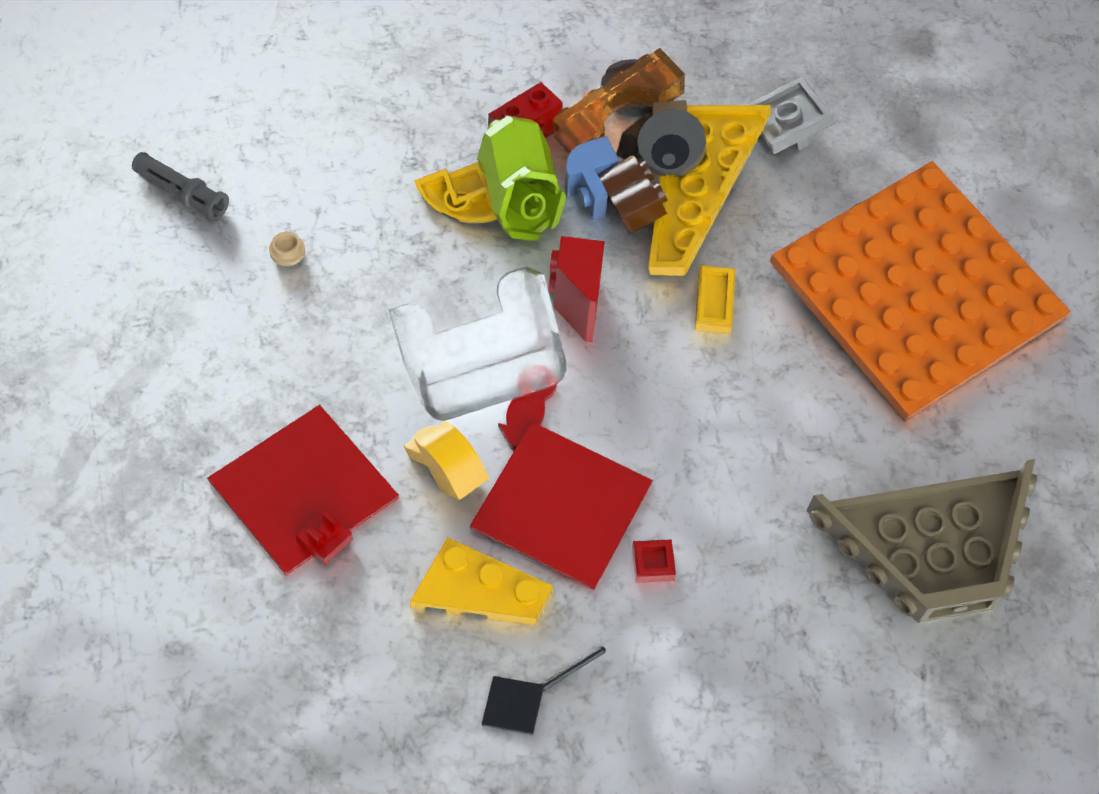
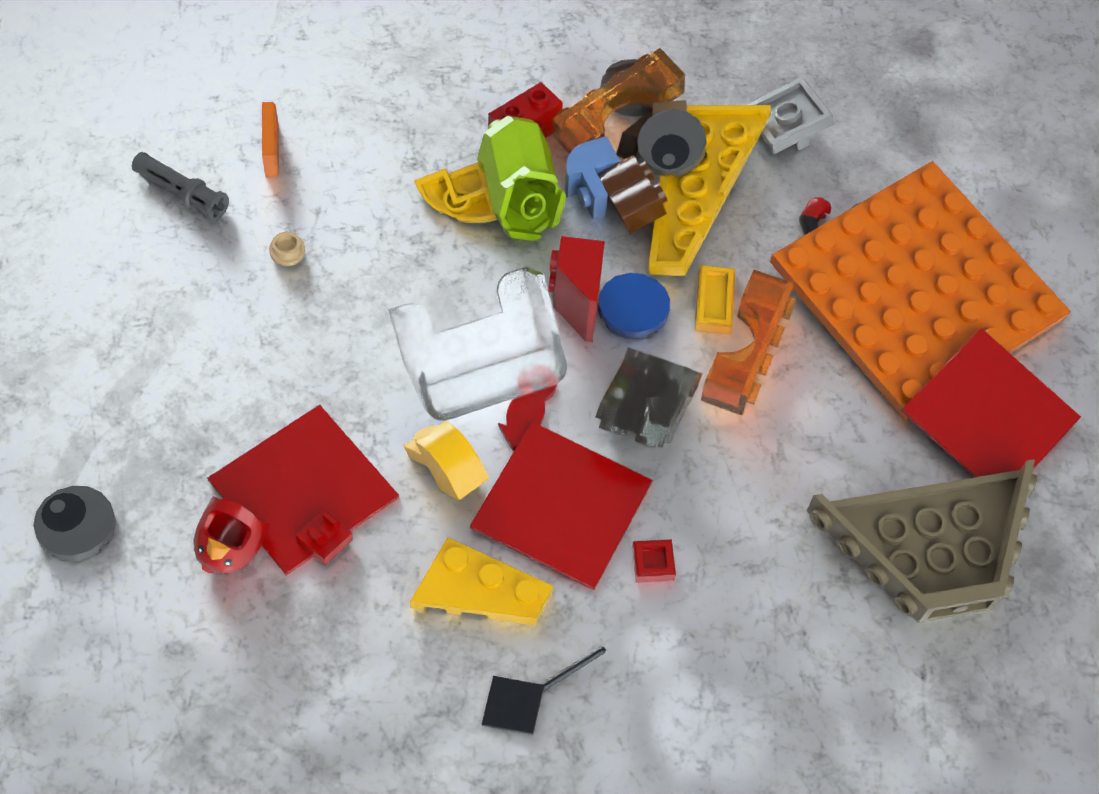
none -> dark grey tile [33,486,116,561]
none -> red piece [193,496,270,574]
none -> orange tile [262,102,279,178]
none -> clear smoke brick [595,347,703,448]
none -> blue tile [598,273,670,339]
none -> clear orange arch [701,270,797,416]
none -> red arm [799,197,832,235]
none -> red piece [901,328,1081,478]

